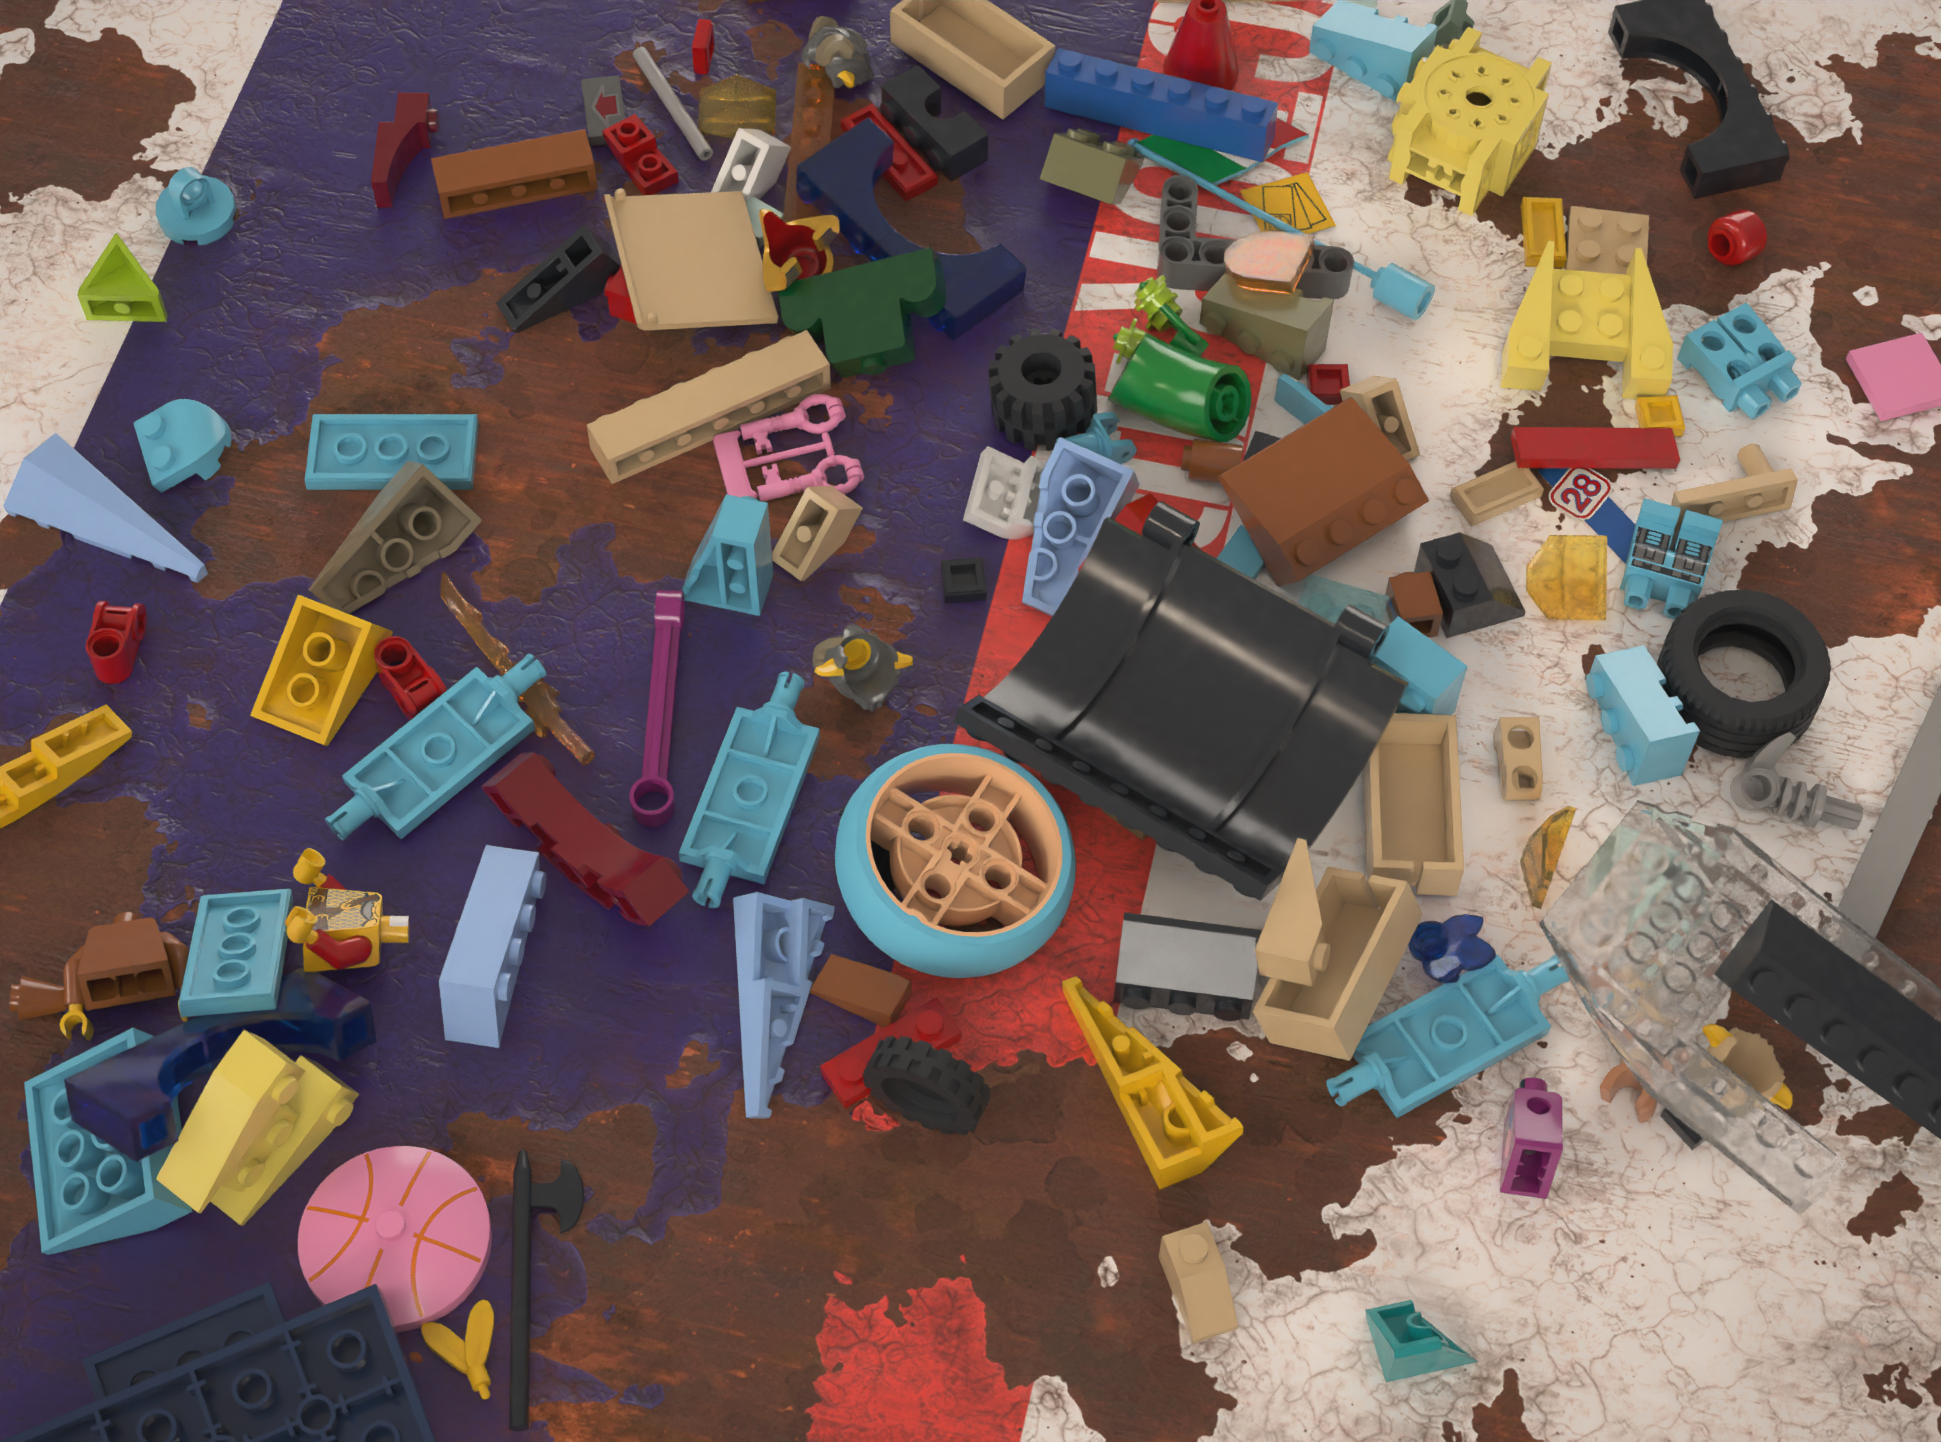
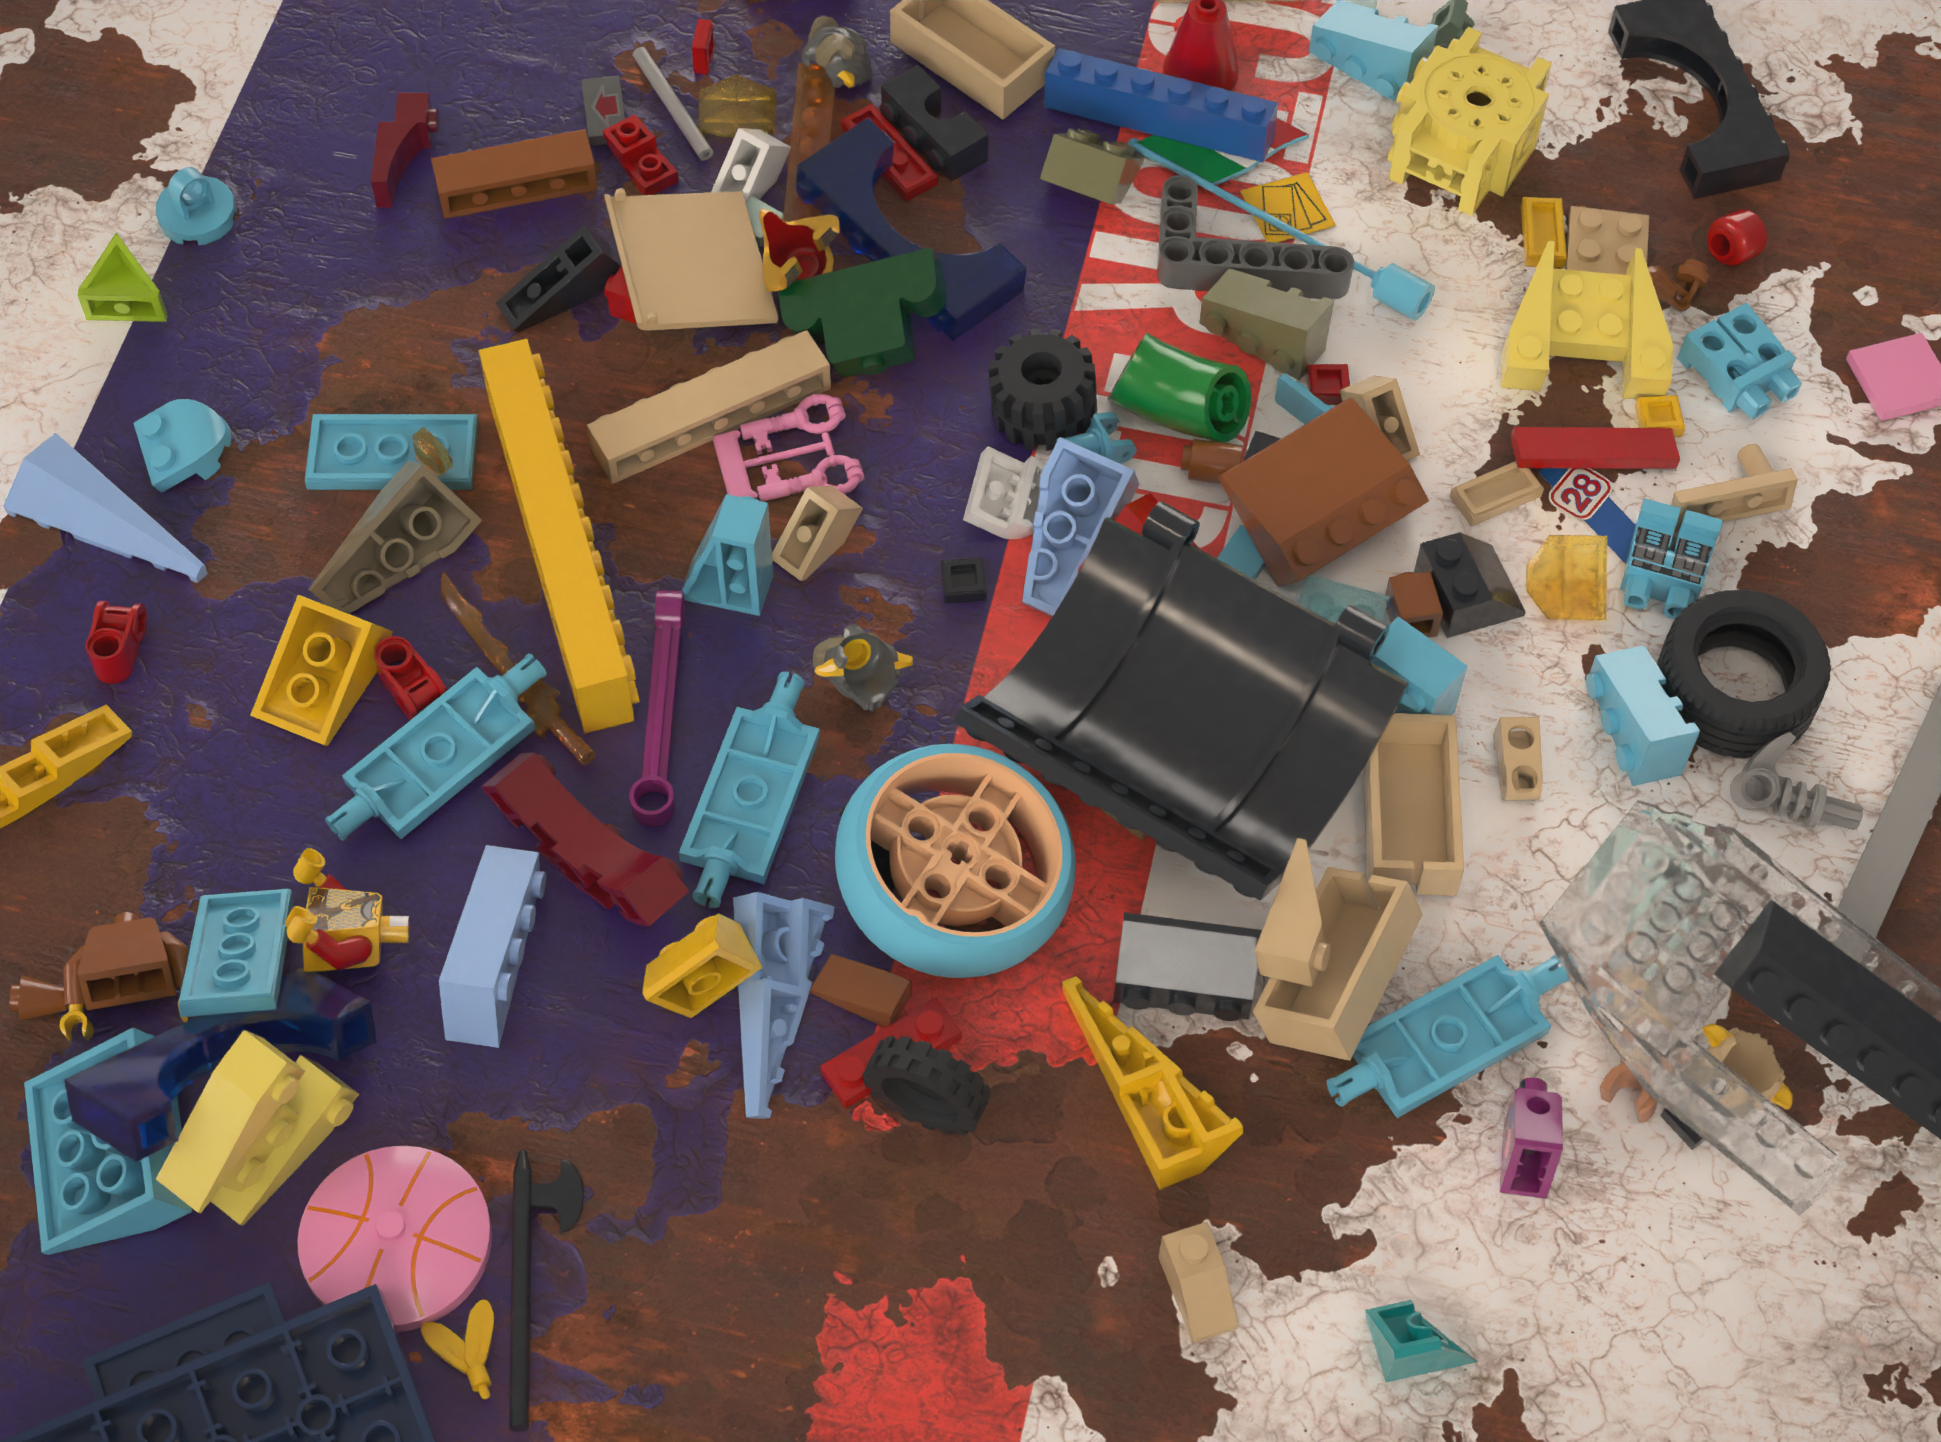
lime plant [1113,275,1210,364] -> none
clear orange tile [1224,231,1315,294] -> none
clear blue plate [1408,914,1496,983] -> none
clear yellow slope [1520,805,1577,910] -> none
none -> clear orange tile [413,427,453,476]
none -> yellow brick [478,339,640,734]
none -> yellow slope [642,913,763,1018]
none -> dark orange piece [1648,259,1709,311]

